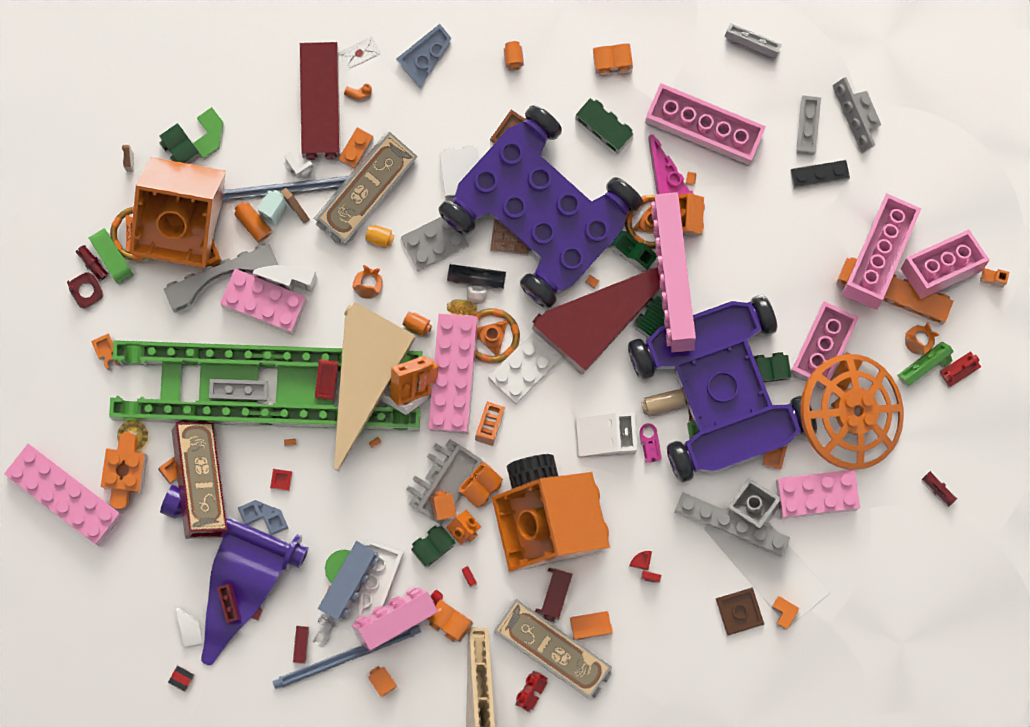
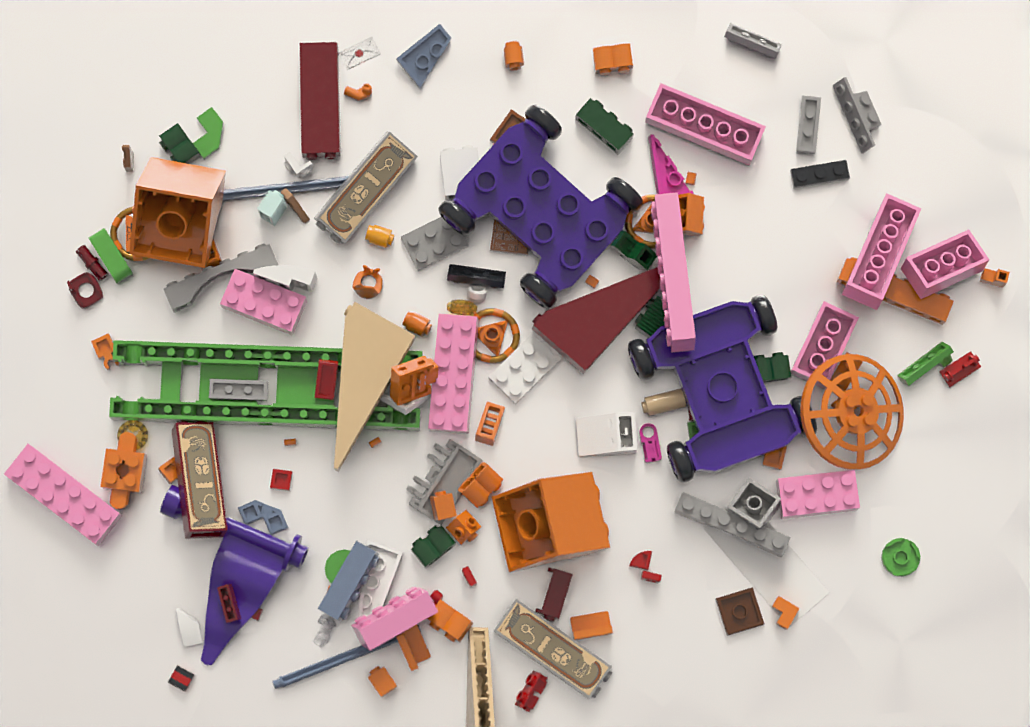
orange brick [234,202,273,243] -> none
dark red piece [293,626,309,664] -> none
orange plate [338,127,374,169] -> none
black tyre [506,454,558,489] -> none
orange piece [905,322,939,355] -> none
dark red pin [922,471,958,507] -> none
none -> orange panel [396,624,431,671]
none -> bright green tile [881,538,921,577]

